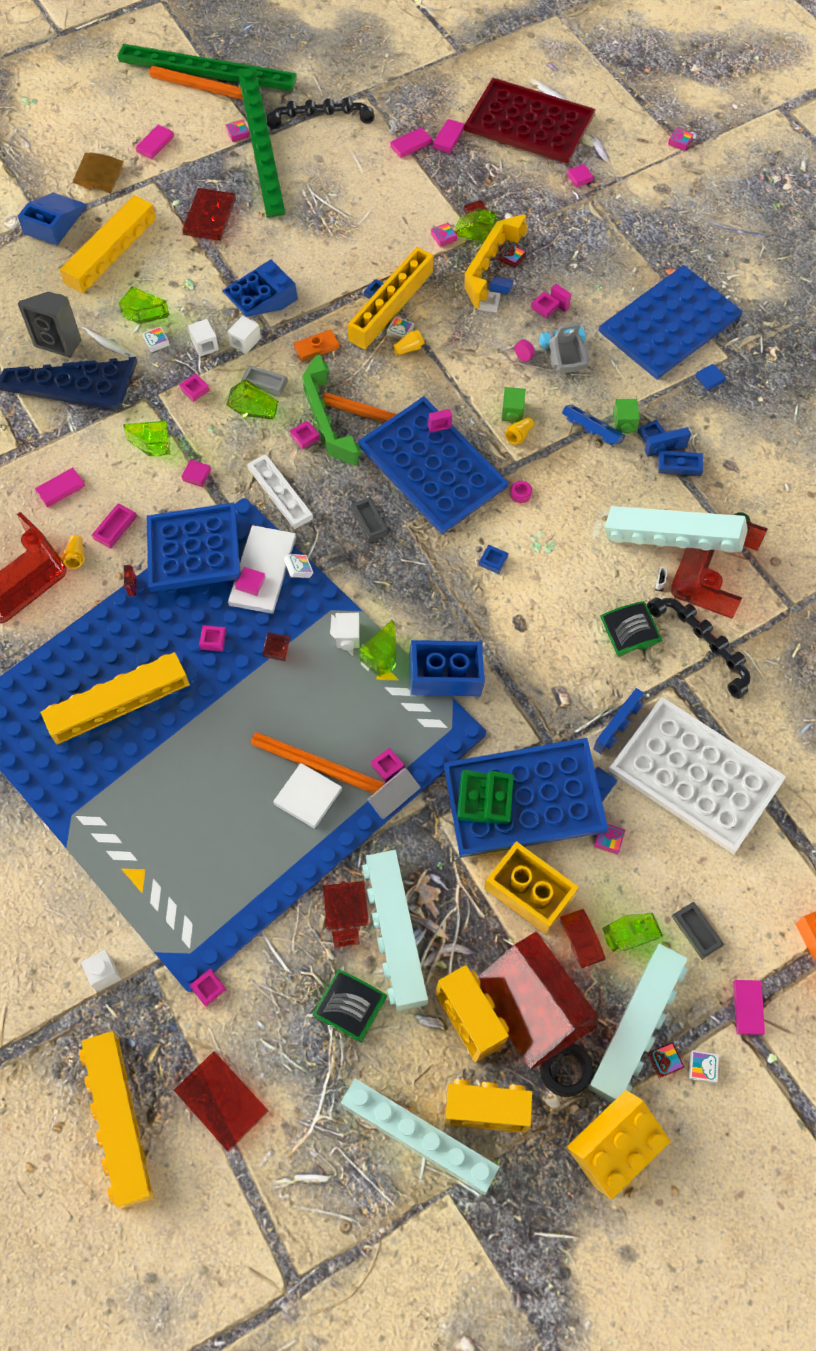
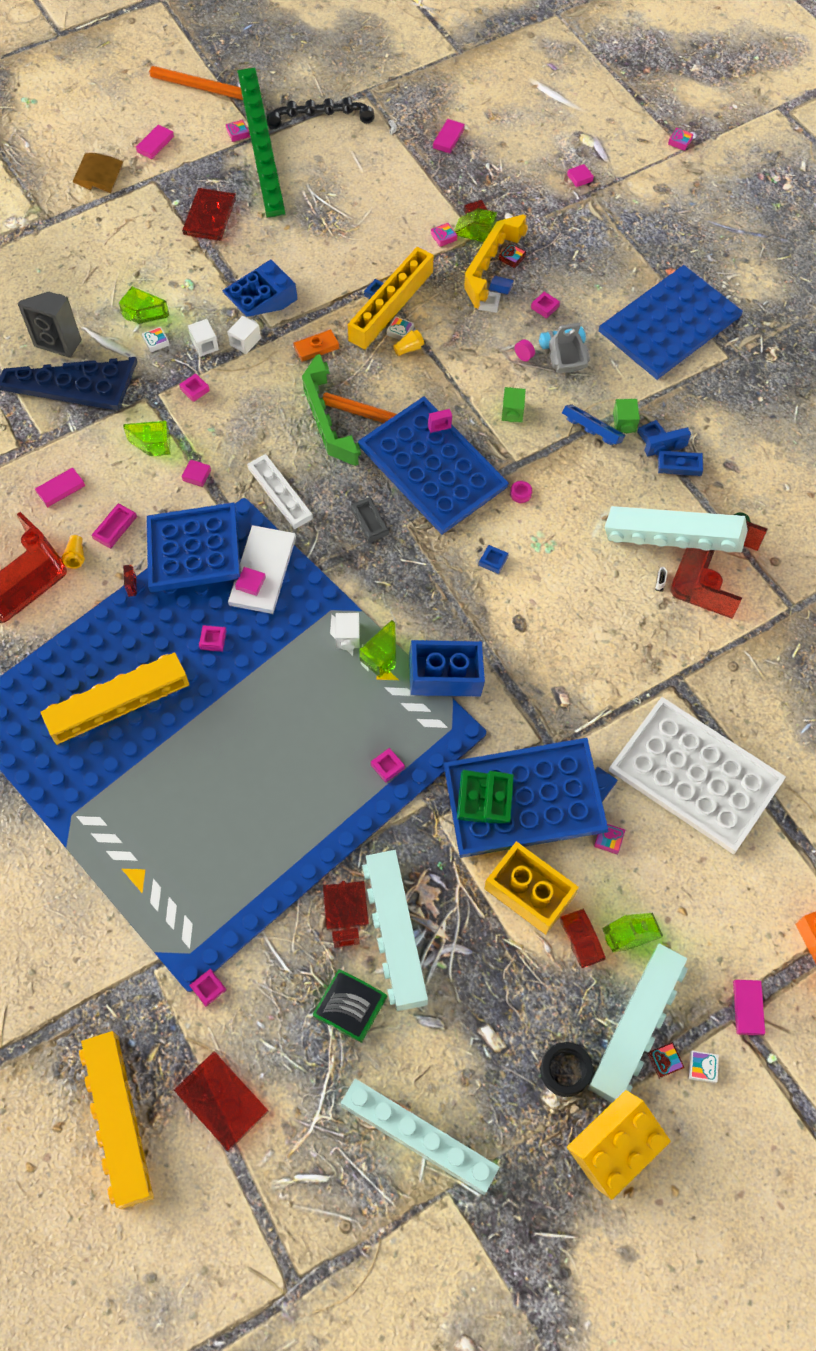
blue slope [17,192,87,246] -> none
yellow brick [59,195,156,294] -> none
white brick [81,950,122,992] -> none
green plate [117,44,297,92] -> none
clear neon green slope [227,379,279,420] -> none
light grey tile [241,365,288,397] -> none
orange axle [251,732,385,794] -> none
clear red plate [262,632,291,661] -> none
white tile [273,763,342,829] -> none
white tile [284,554,313,578] -> none
dark pink plate [290,420,320,450] -> none
light grey tile [367,768,421,819] -> none
dark pink tile [390,127,432,158] -> none
yellow brick [435,965,509,1063] -> none
yellow brick [444,1080,532,1133] -> none
dark red plate [464,77,596,164] -> none
clear red slope [478,931,598,1070] -> none
yellow cone [505,417,535,445] -> none
dark pink tile [551,284,572,312] -> none
blue plate [593,688,644,754] -> none
slope [600,601,663,657] -> none
black bar [647,597,751,699] -> none
dark grey tile [671,901,725,959] -> none
blue tile [695,363,726,391] -> none

